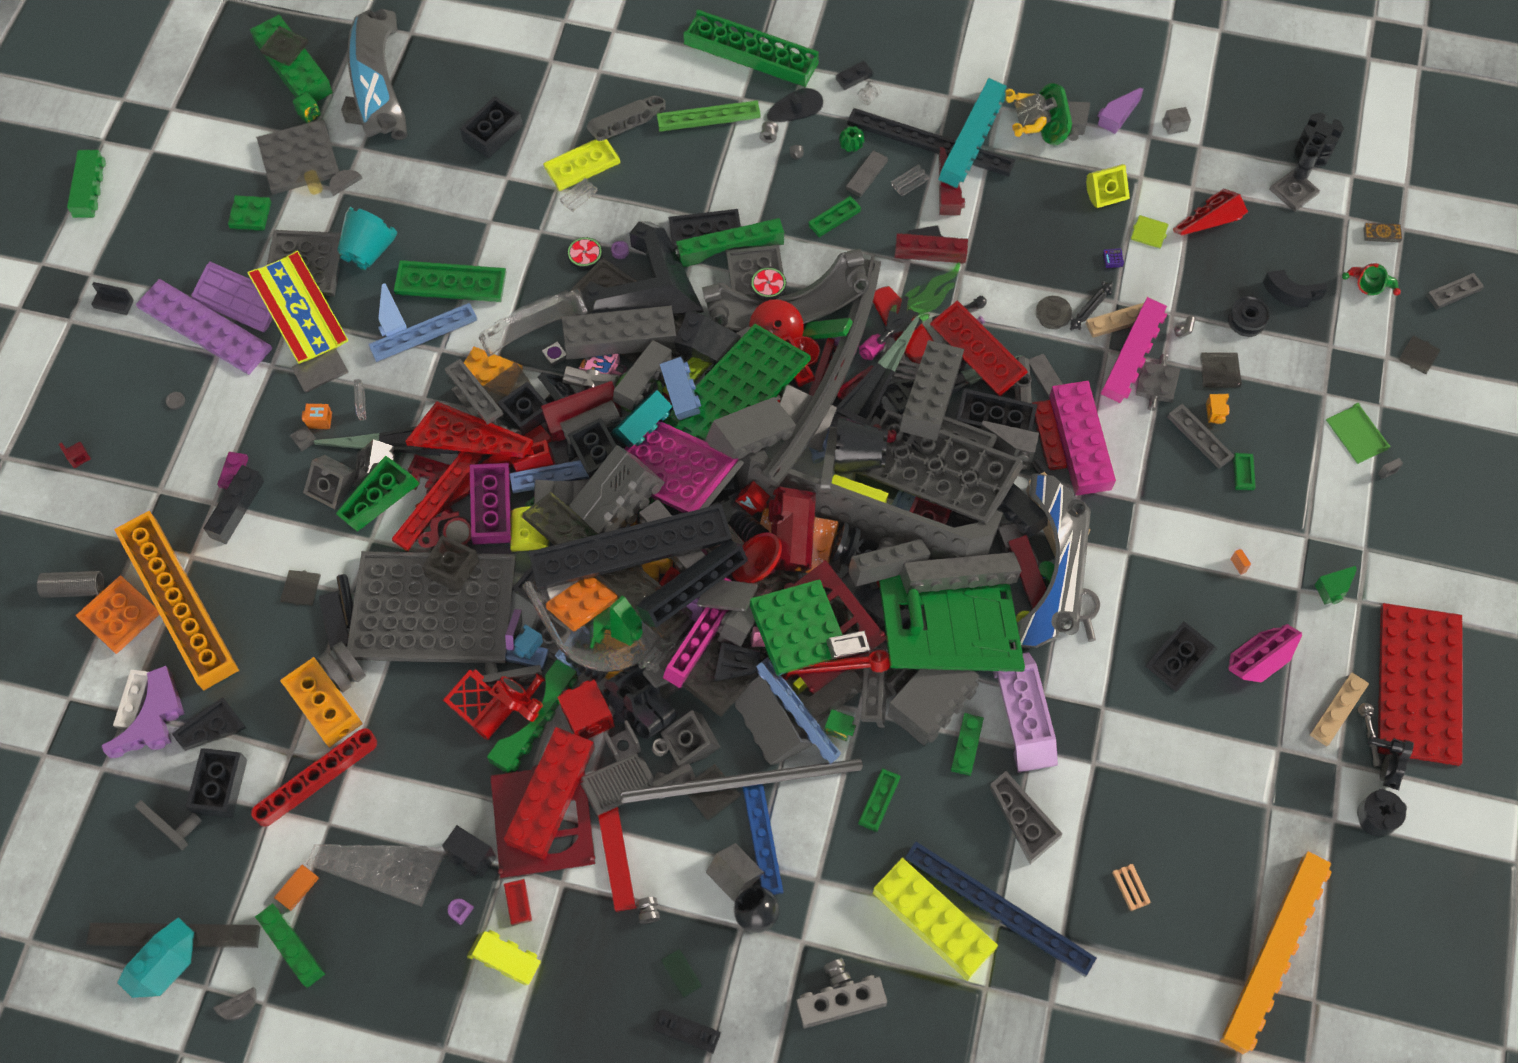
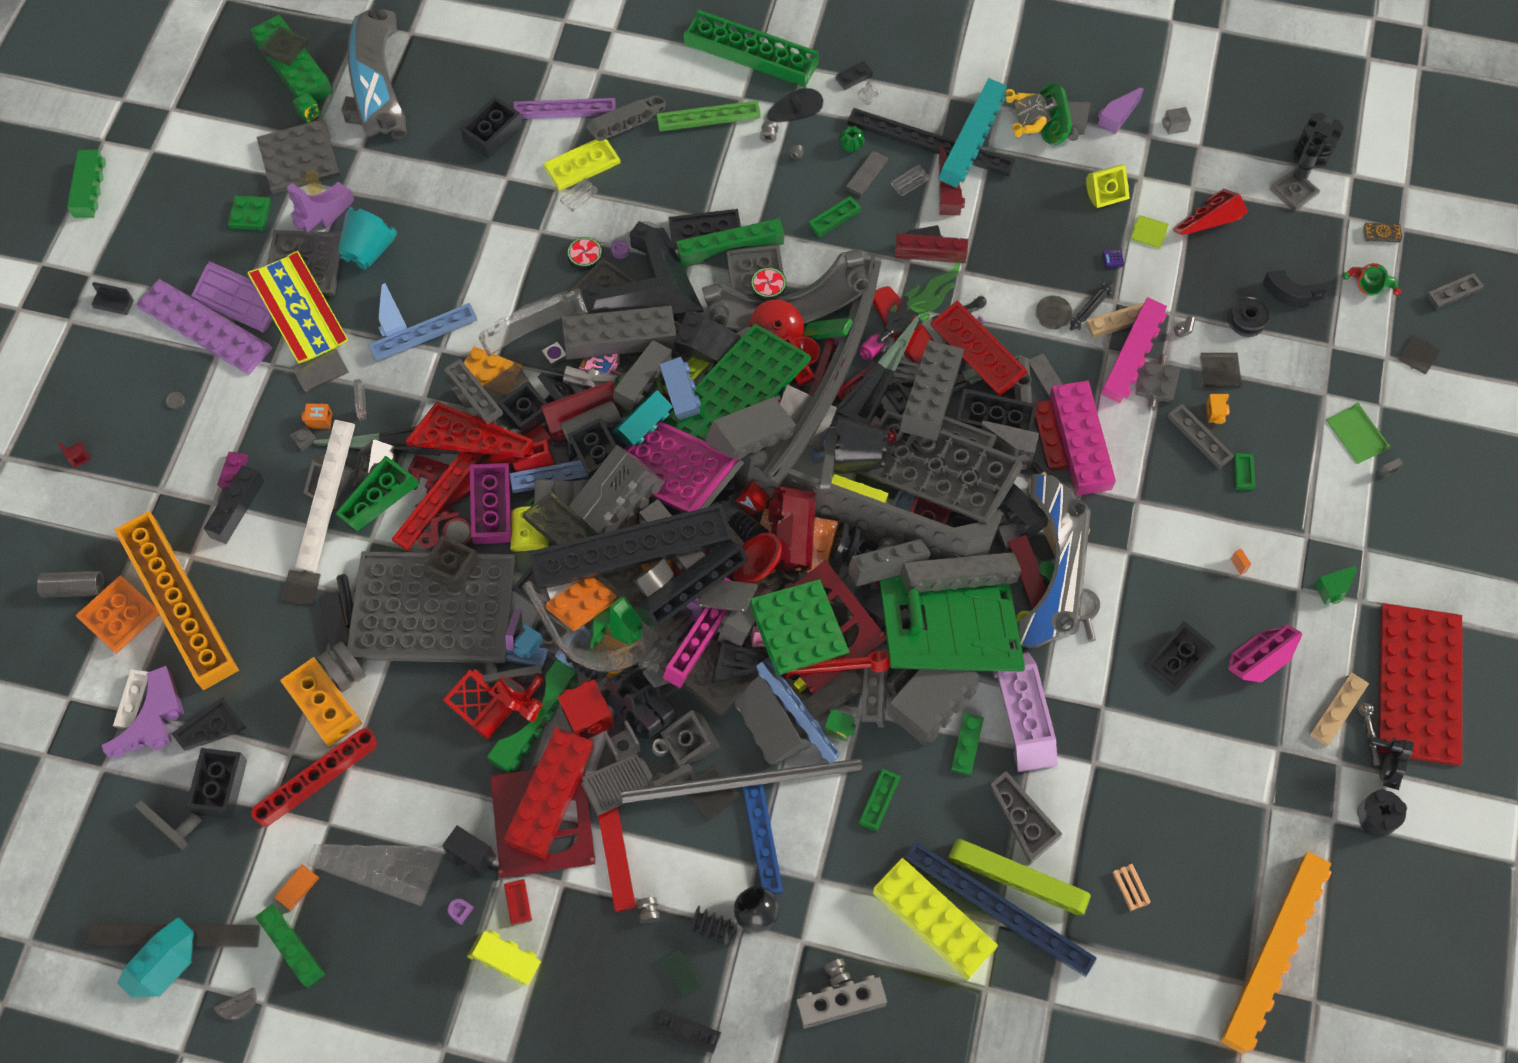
flat silver tile [329,170,363,196] -> none
green plate [394,260,507,302] -> none
flat silver slope [706,843,764,903] -> none
tile [826,631,870,659] -> none
none -> medium lavender arch [287,182,354,232]
none -> white plate [295,420,355,572]
none -> medium lavender tile [513,98,616,119]
none -> dark grey arch [633,559,674,597]
none -> black piece [691,905,738,946]
none -> lime beam [948,839,1091,916]

